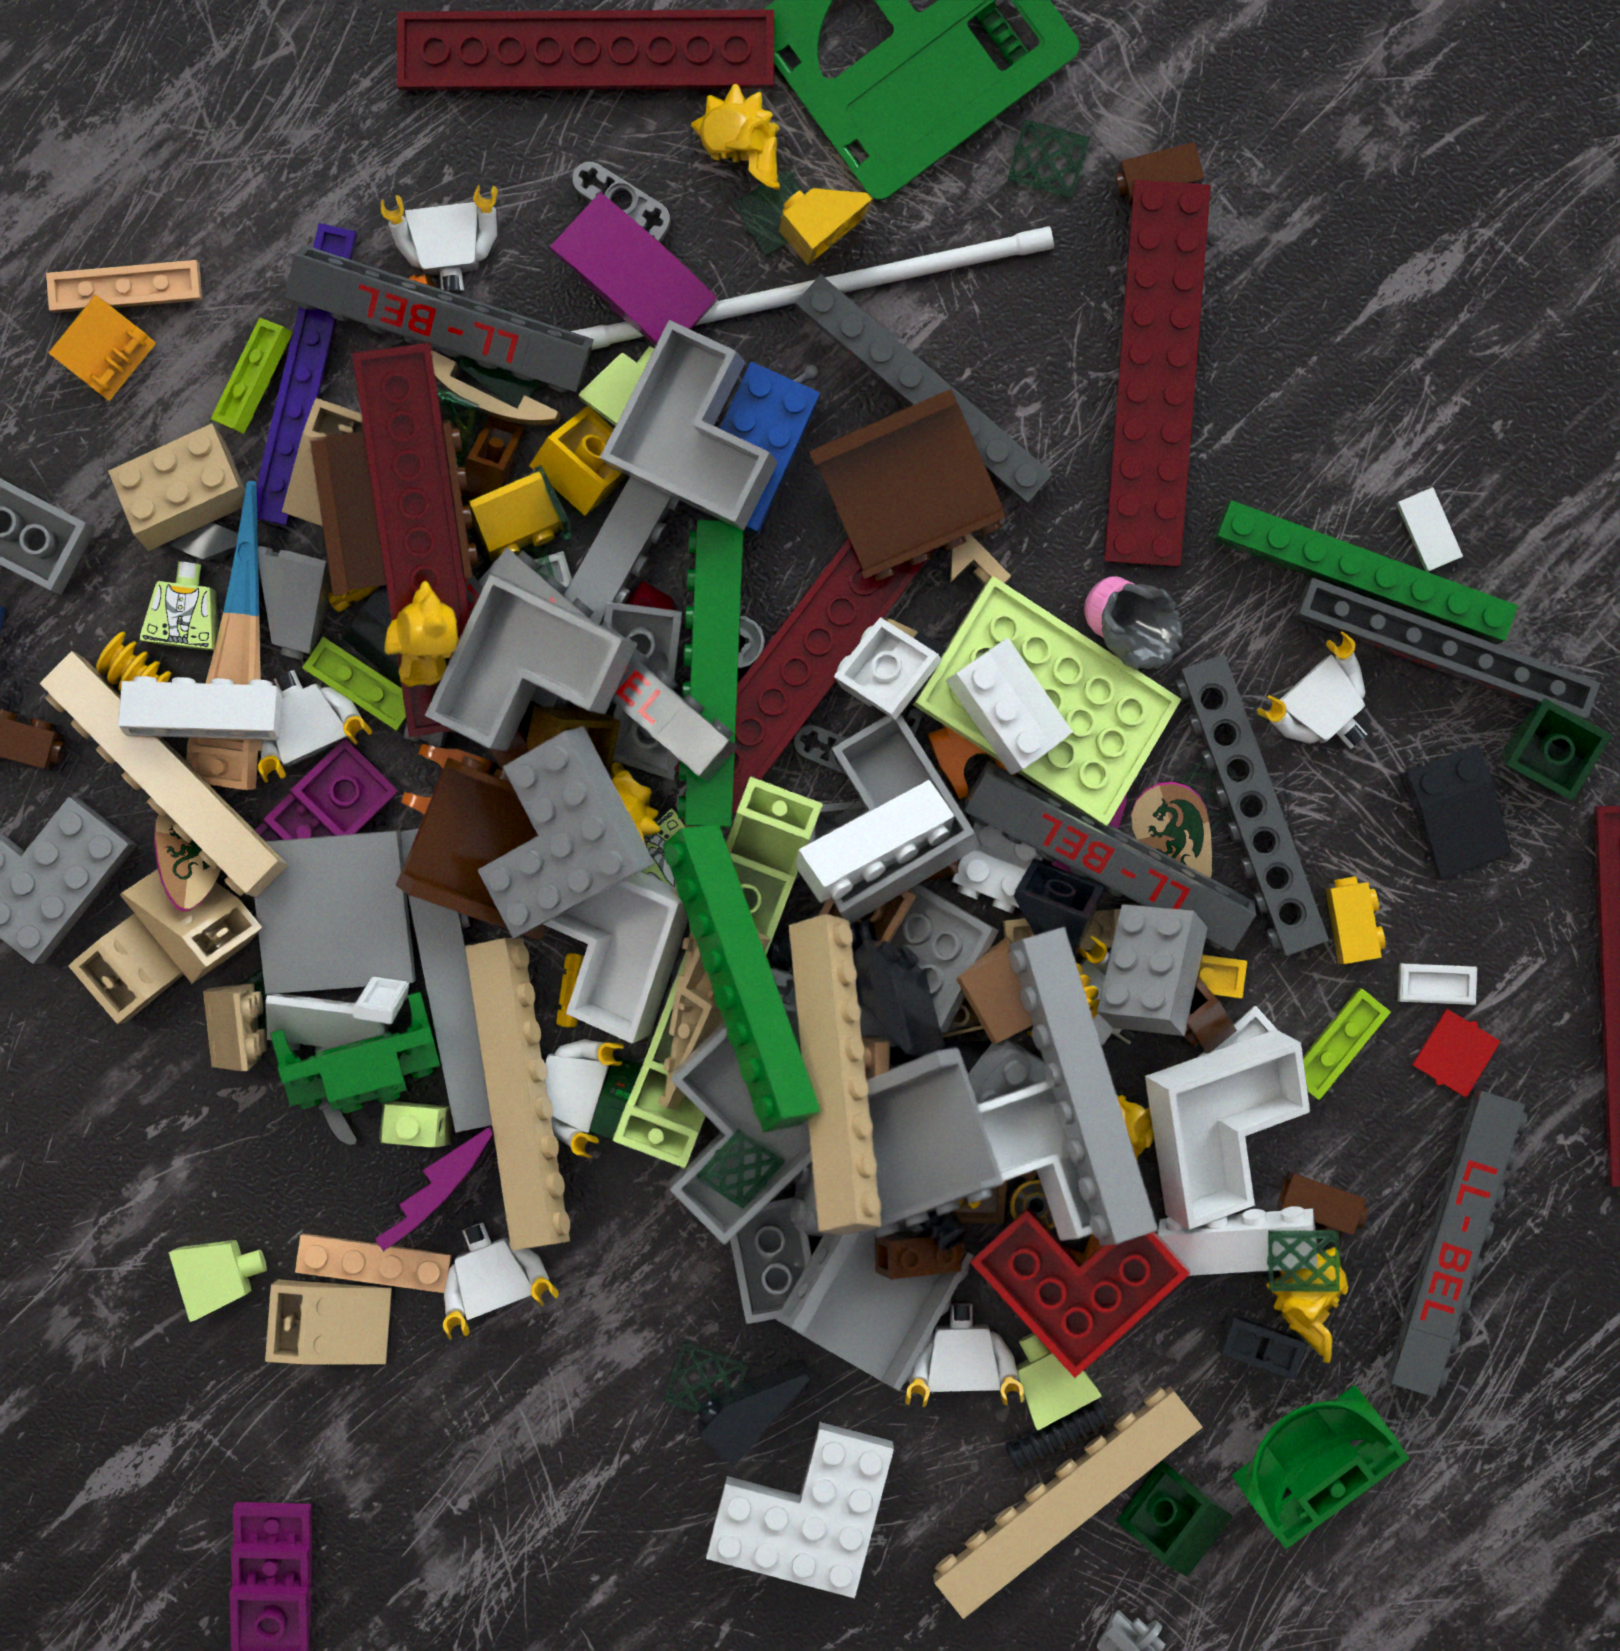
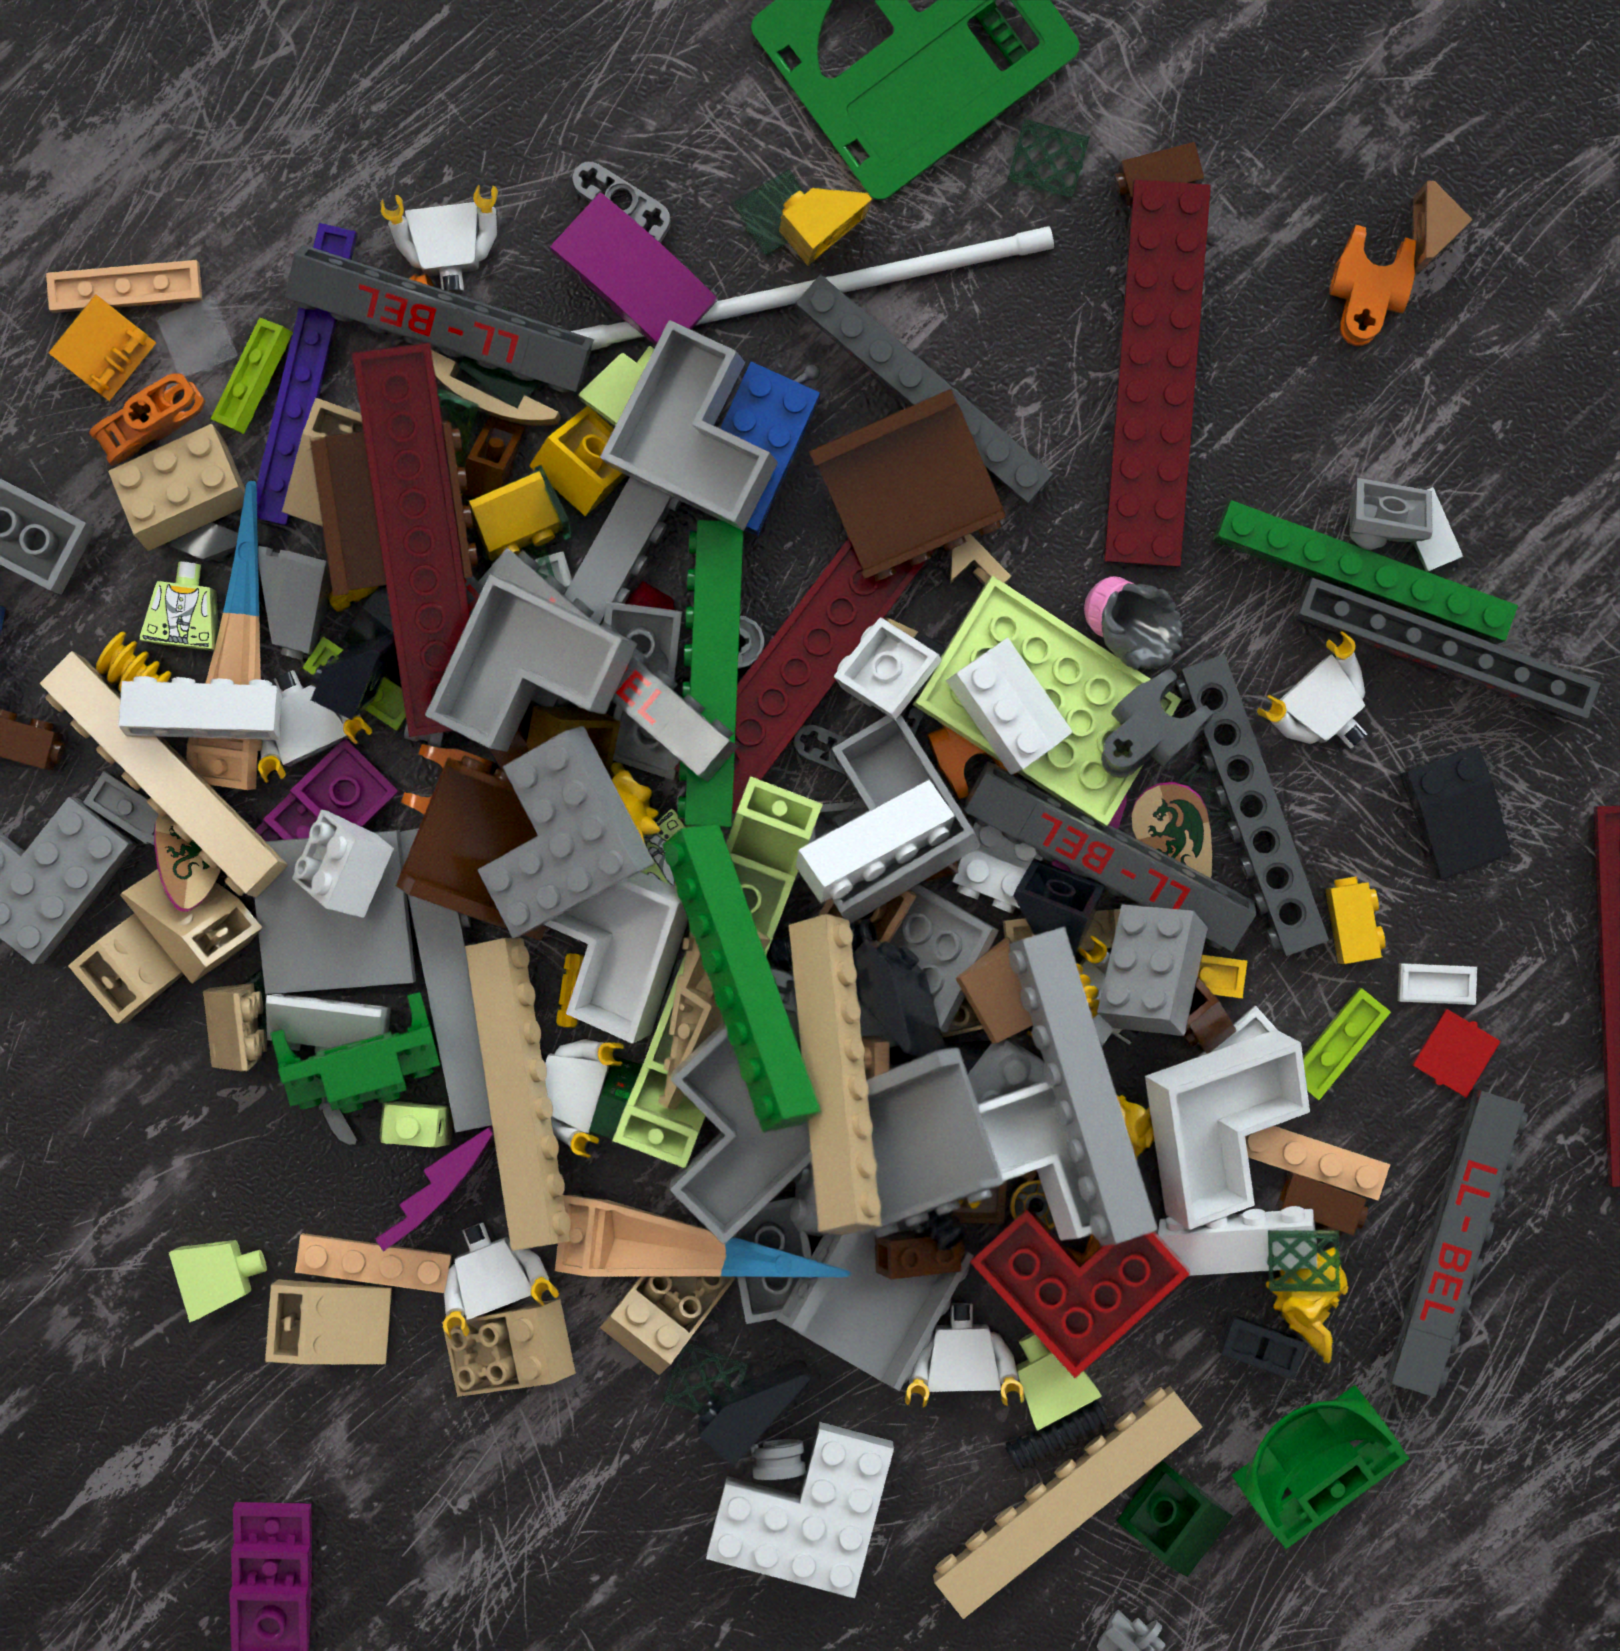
white tile [353,977,409,1024] -> none
yellow head [384,581,459,687] -> none
dark red plate [397,9,775,90] -> none
yellow head [691,84,780,190] -> none
clear green window [696,1128,785,1209] -> none
dark green slope [1500,698,1613,801] -> none
none -> light grey hinge [83,771,158,846]
none -> orange piece [89,373,206,465]
none -> clear piece [156,295,239,378]
none -> white slope [292,810,394,918]
none -> black slope [311,632,396,720]
none -> tan slope [442,1299,576,1397]
none -> light nougat plate [555,1195,852,1277]
none -> tan slope [600,1276,735,1375]
none -> light grey wheel [751,1439,806,1480]
none -> dark grey piece [1101,669,1213,778]
none -> light nougat plate [1245,1126,1390,1201]
none -> orange piece [1329,225,1416,346]
none -> light grey slope [1350,478,1432,550]
none -> medium nougat slope [1412,181,1473,272]

